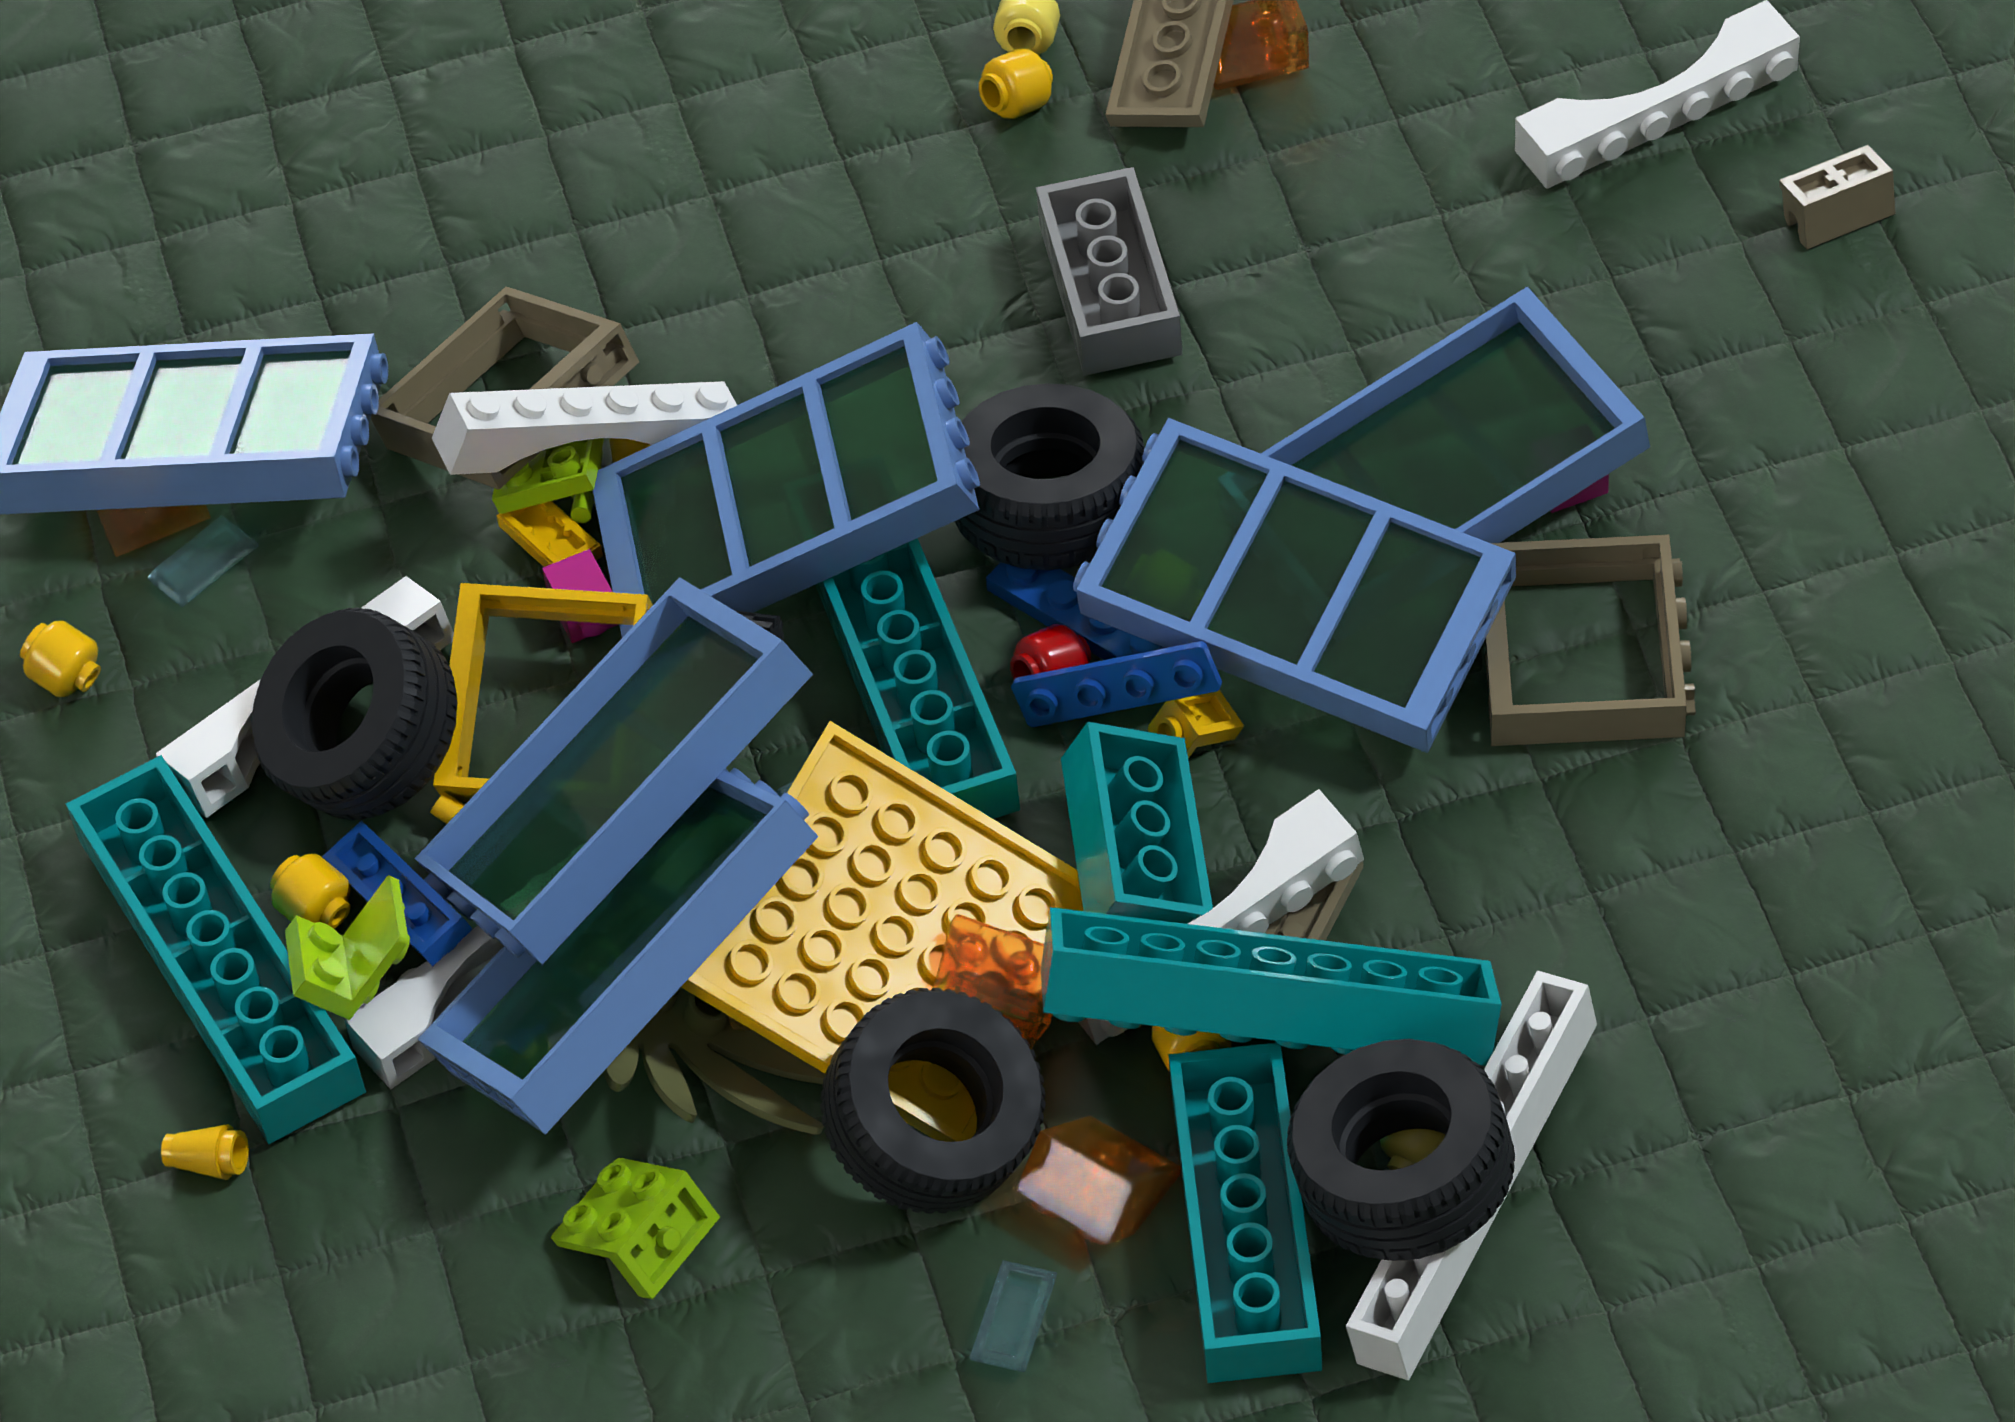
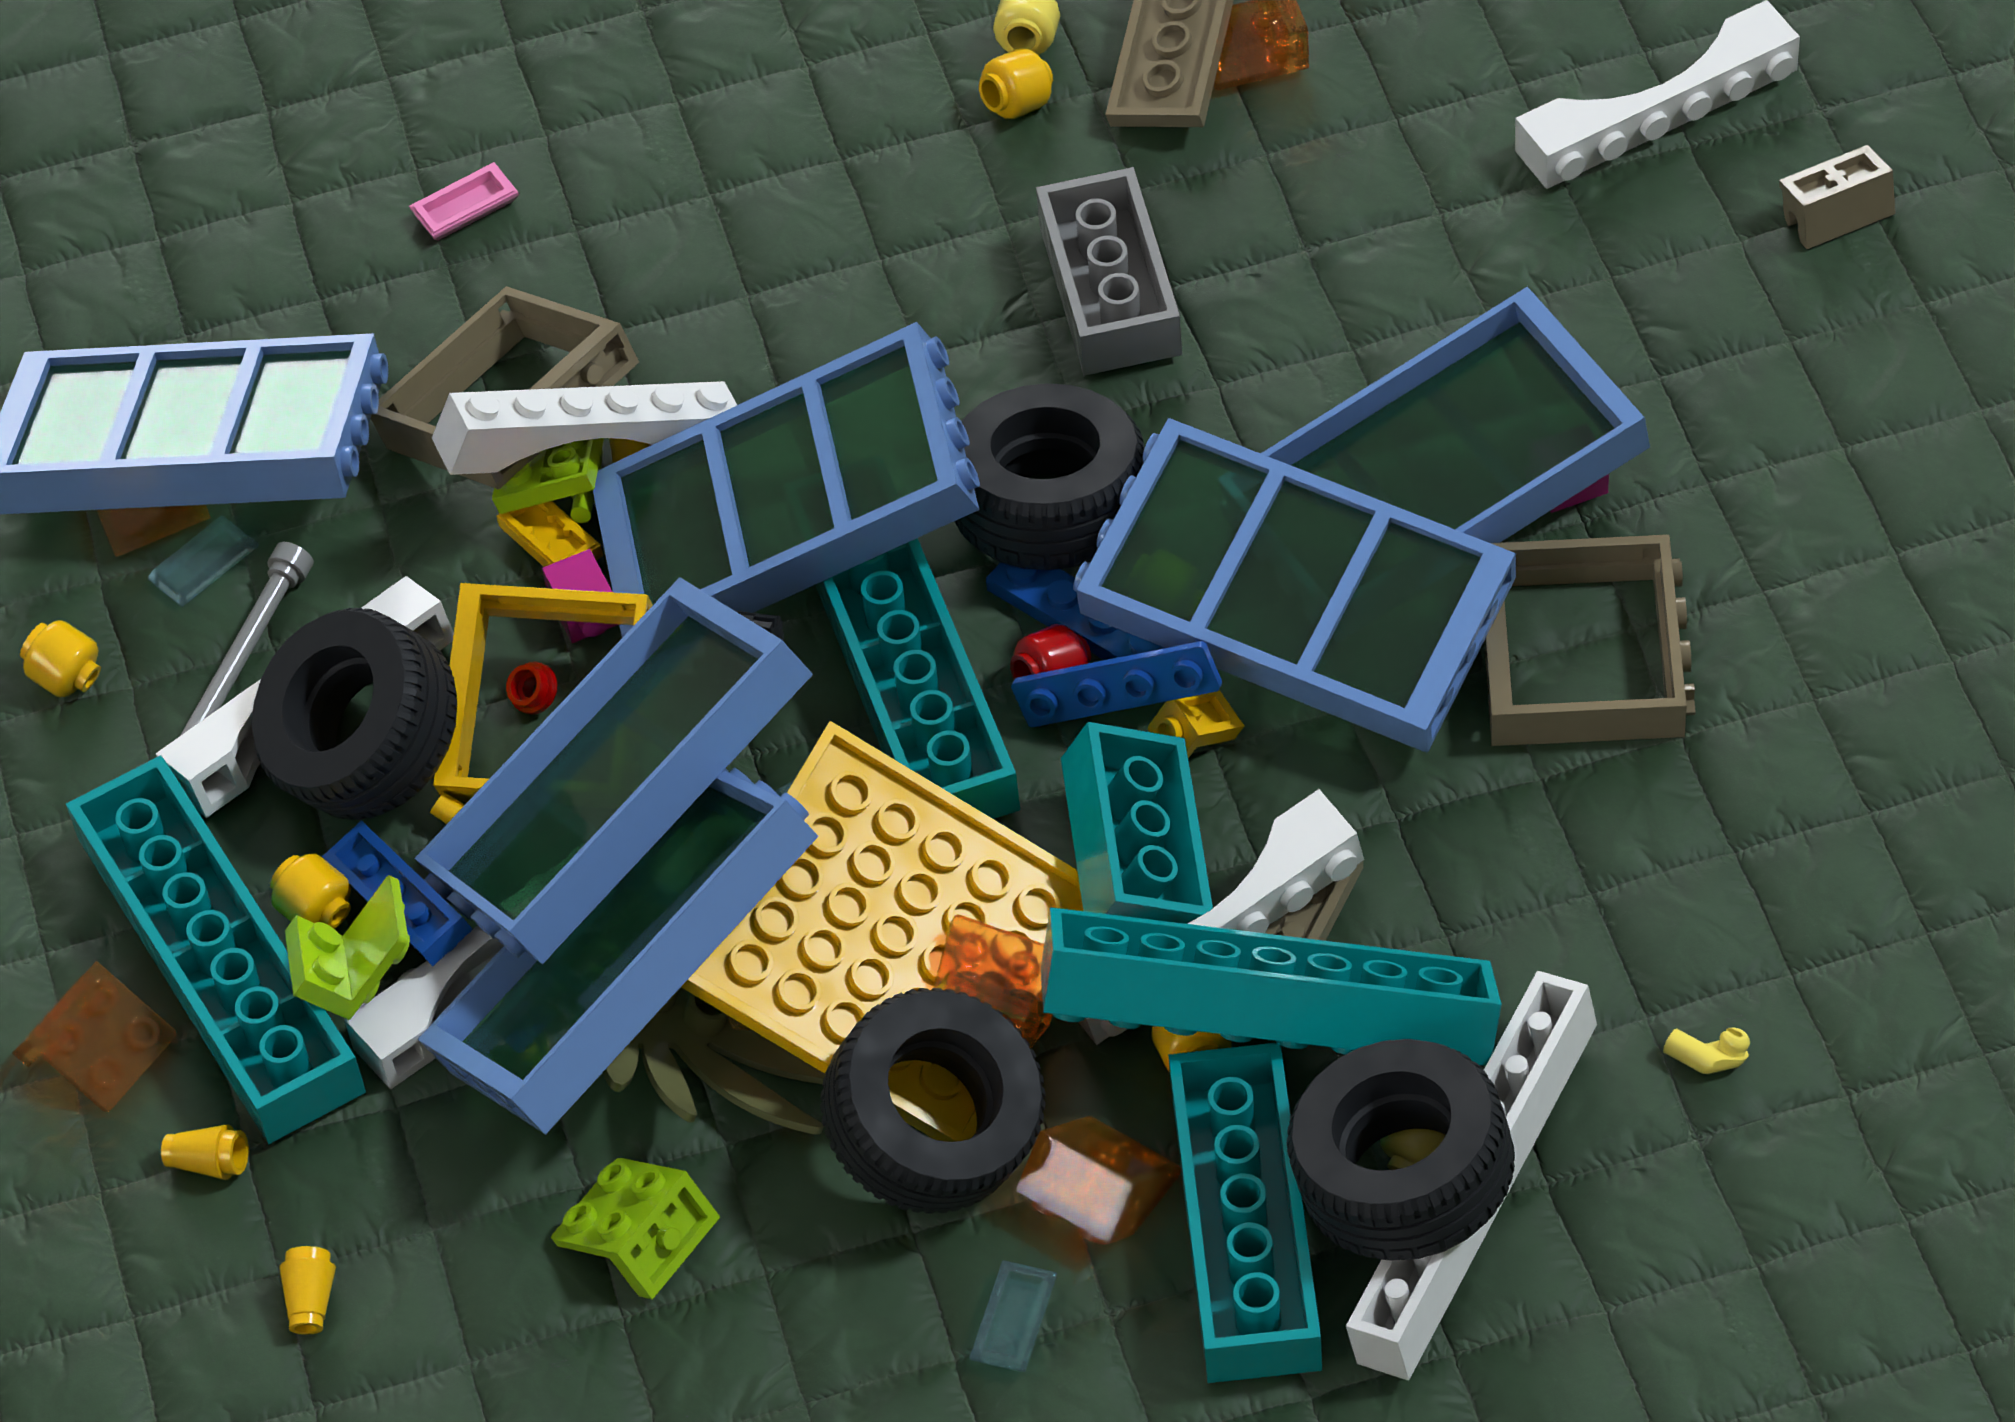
none -> clear orange bracket [12,960,176,1112]
none -> light grey piece [179,542,314,737]
none -> yellow cone [279,1246,336,1335]
none -> bright pink tile [409,162,519,241]
none -> red plate [506,662,557,715]
none -> light yellow arm [1663,1028,1750,1074]

